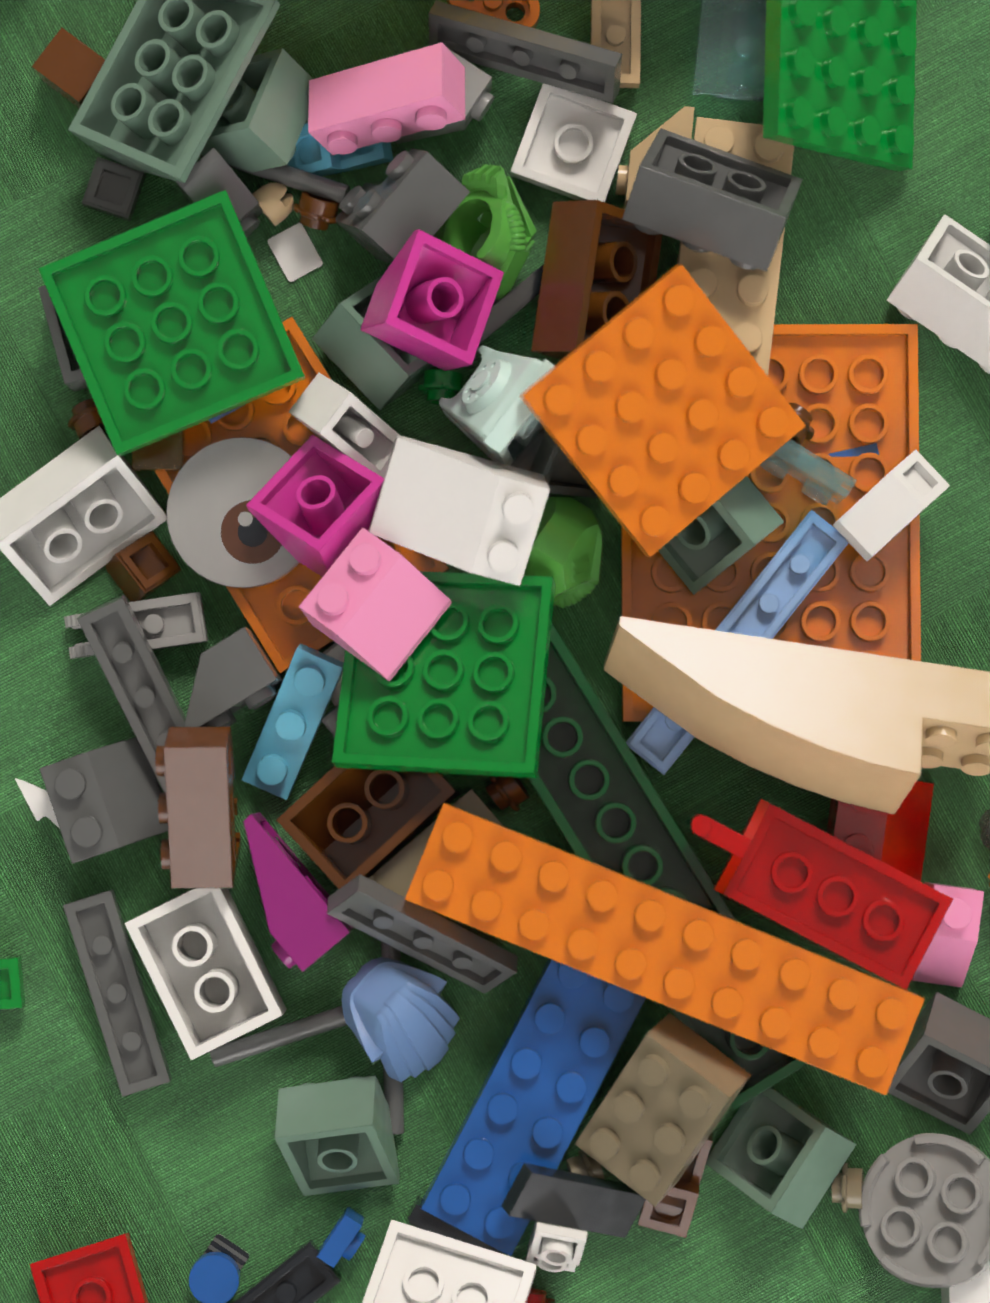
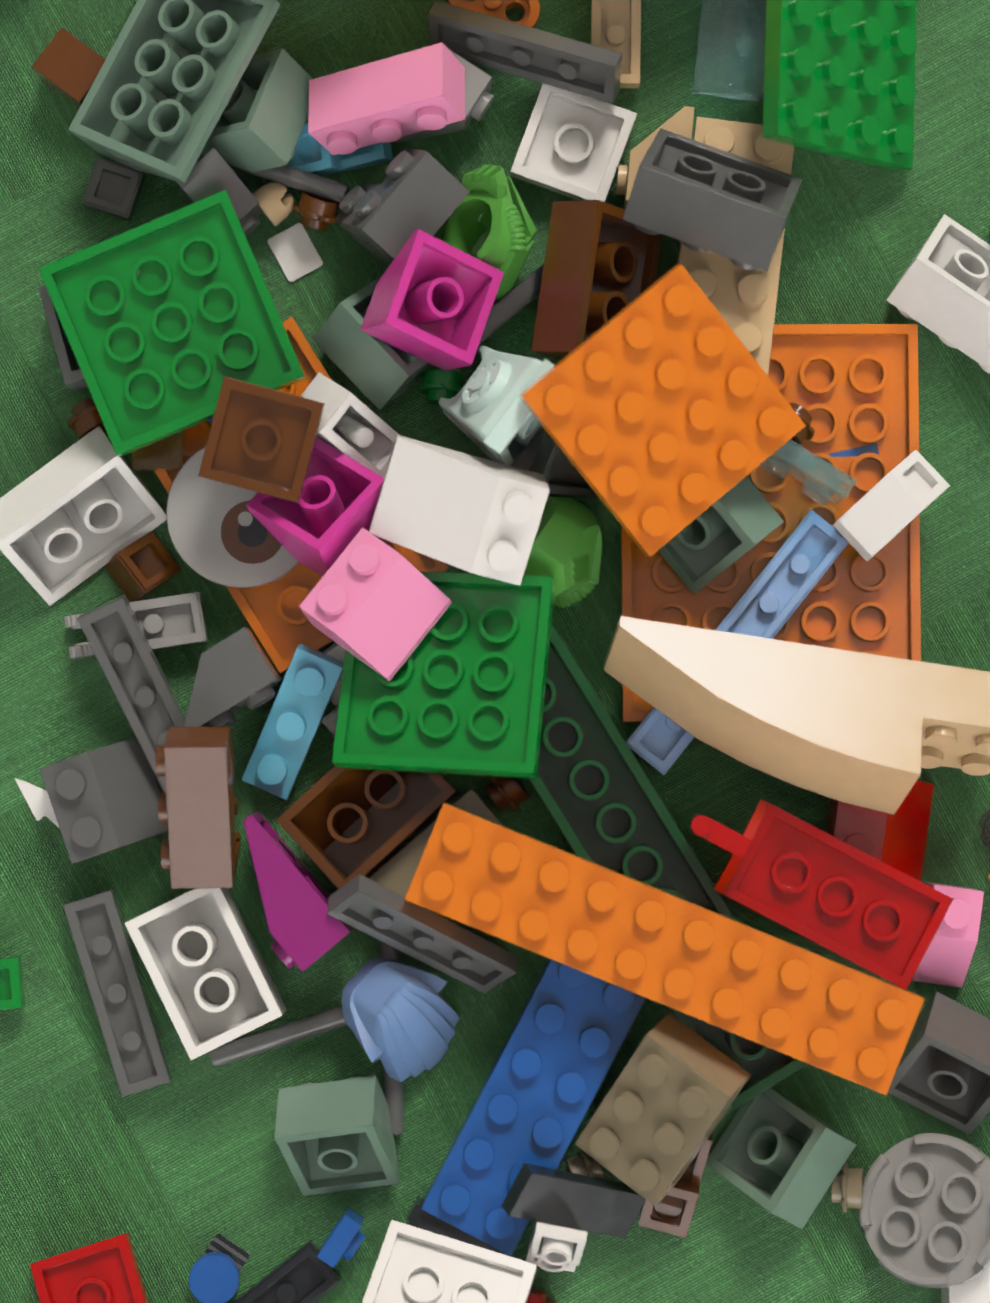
none -> reddish brown plate [198,376,325,503]

